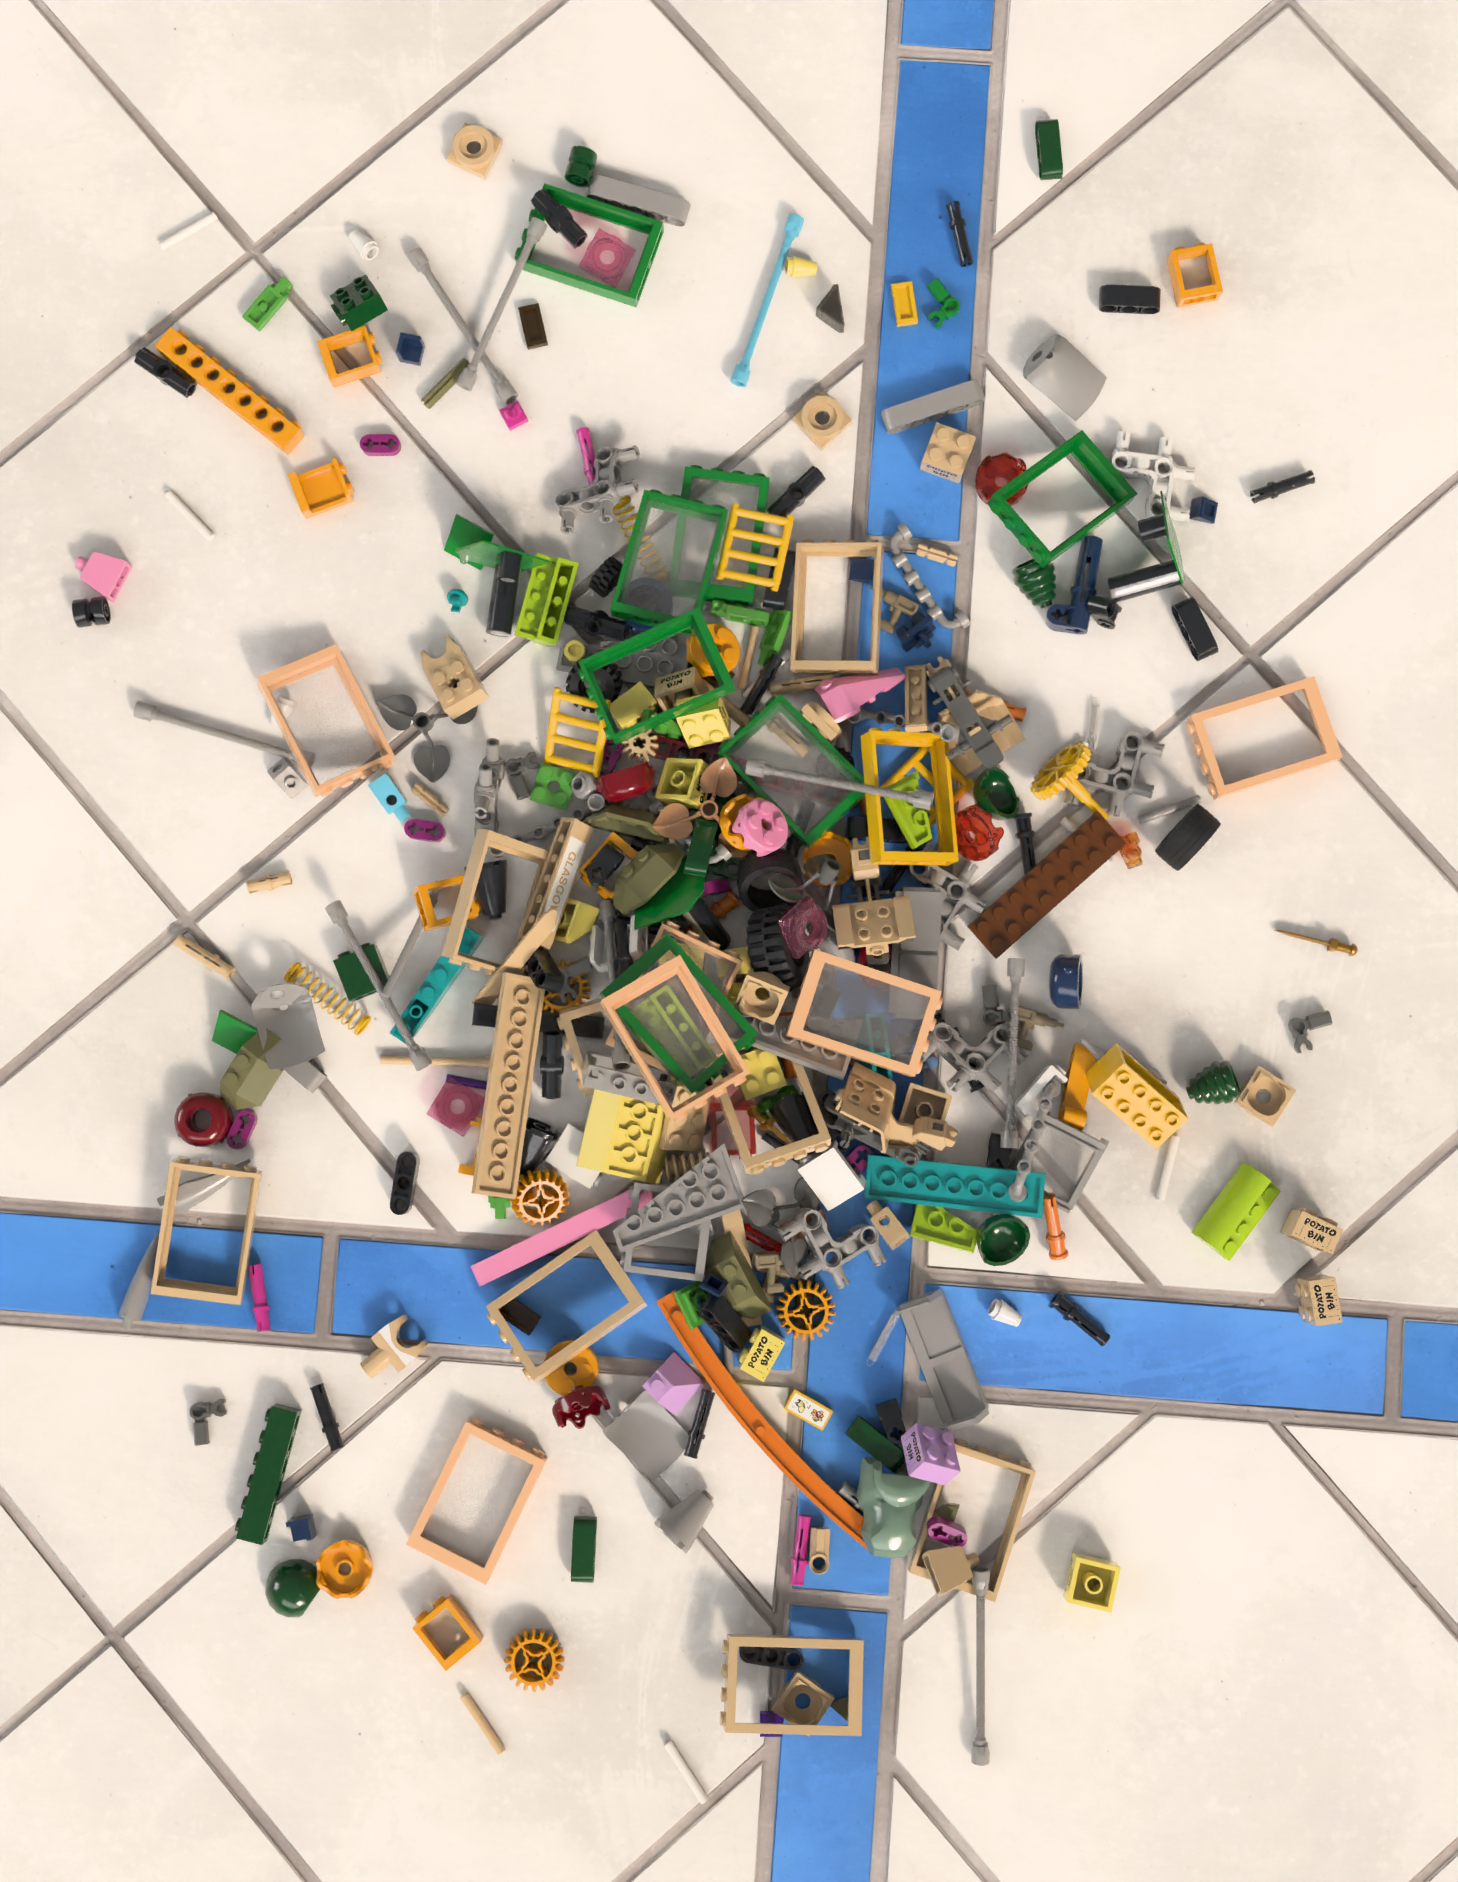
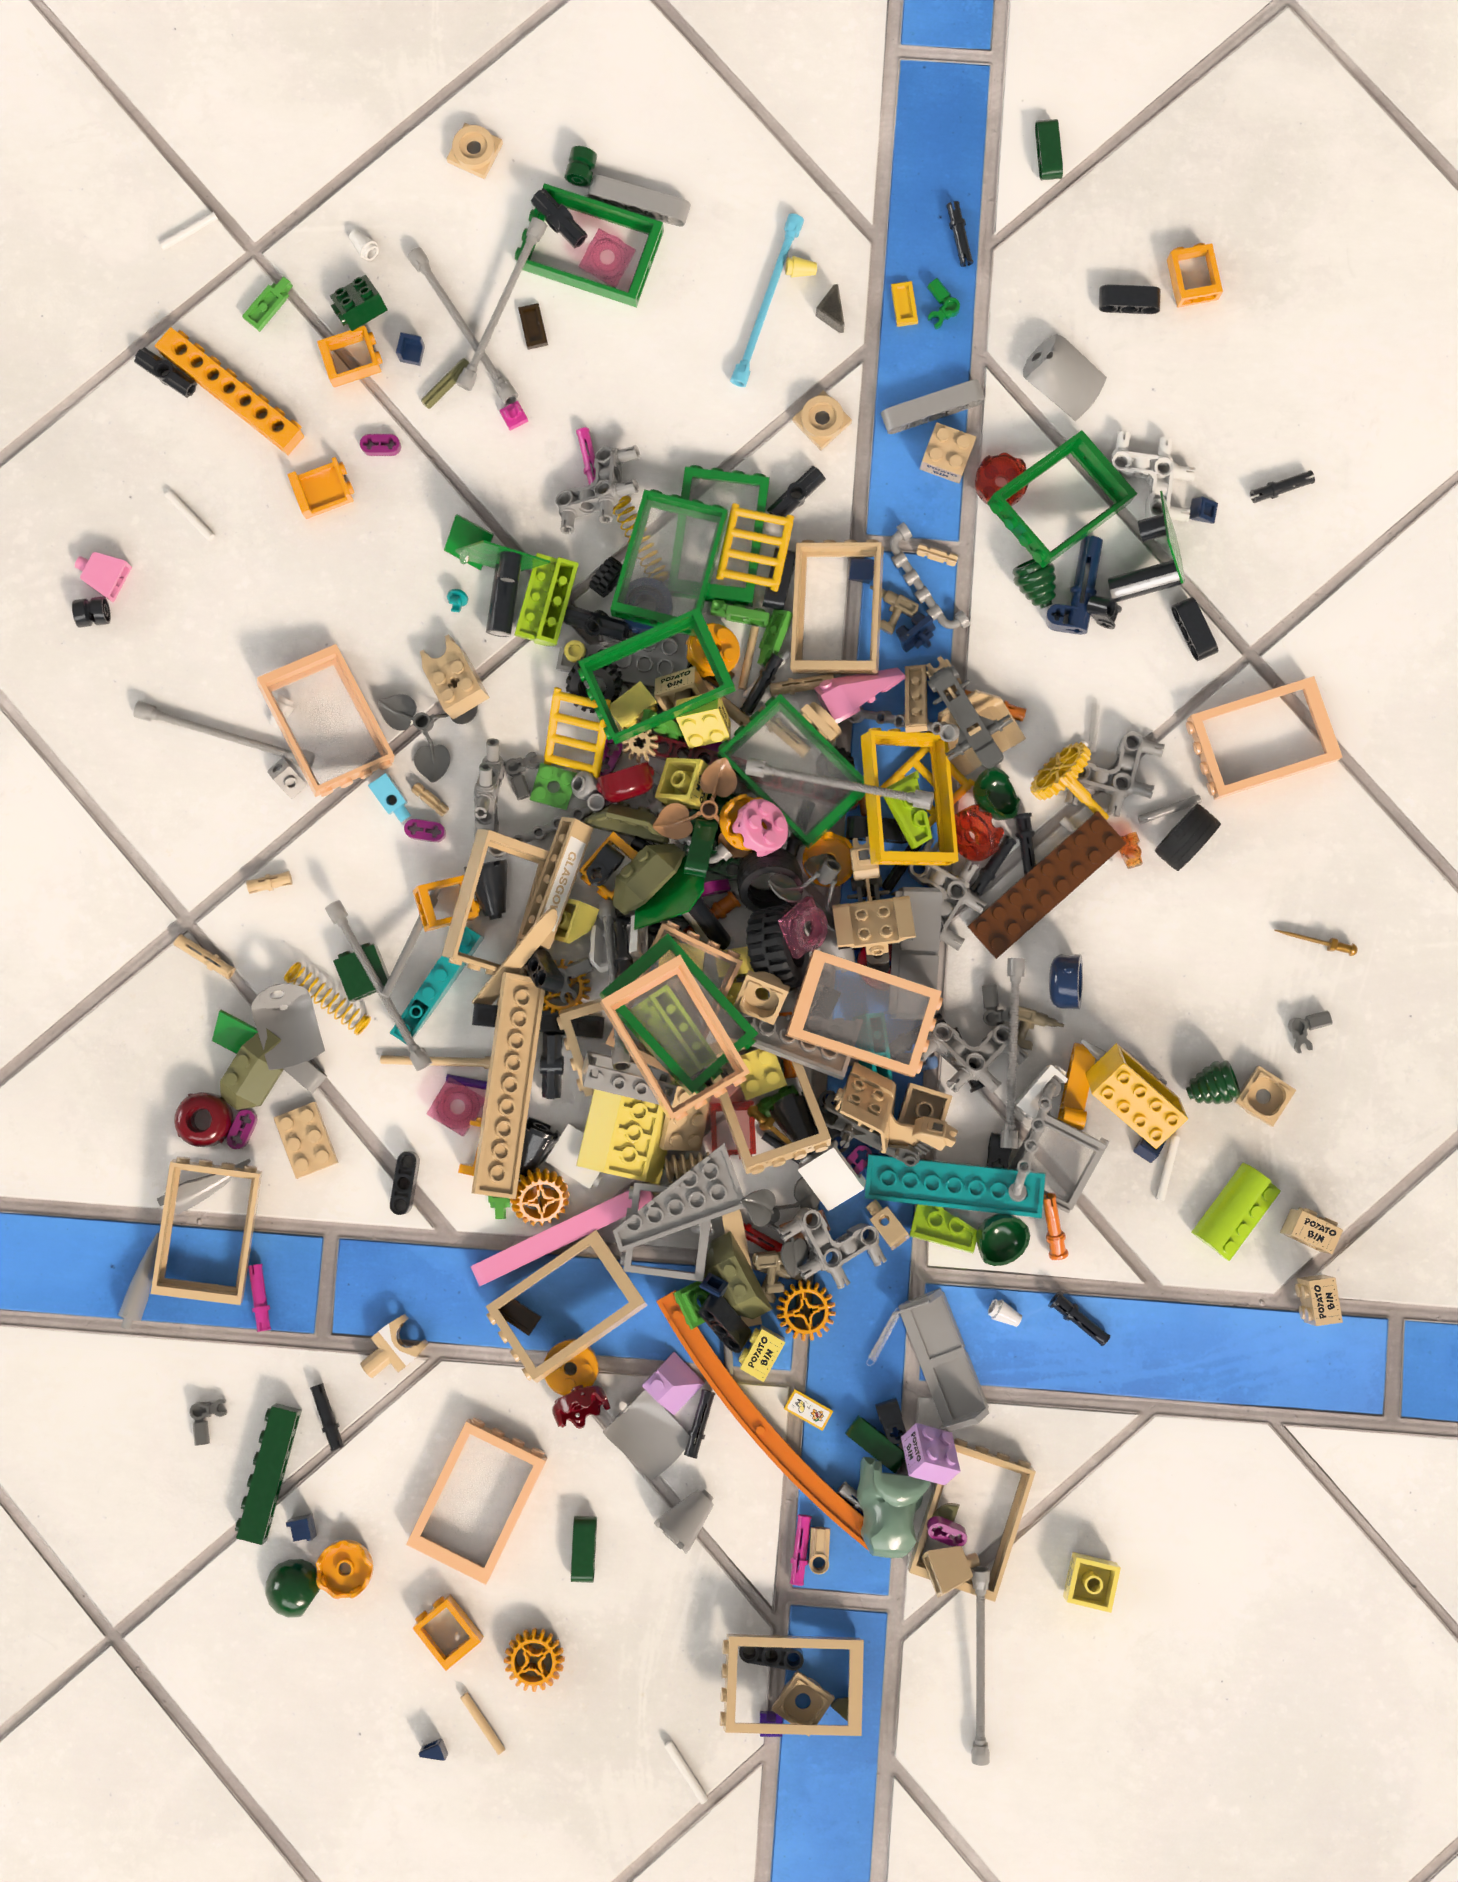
none -> tan plate [274,1102,339,1179]
none -> dark blue slope [418,1738,448,1761]
none -> black pin [970,835,1017,896]
none -> dark blue slope [1133,1137,1166,1163]

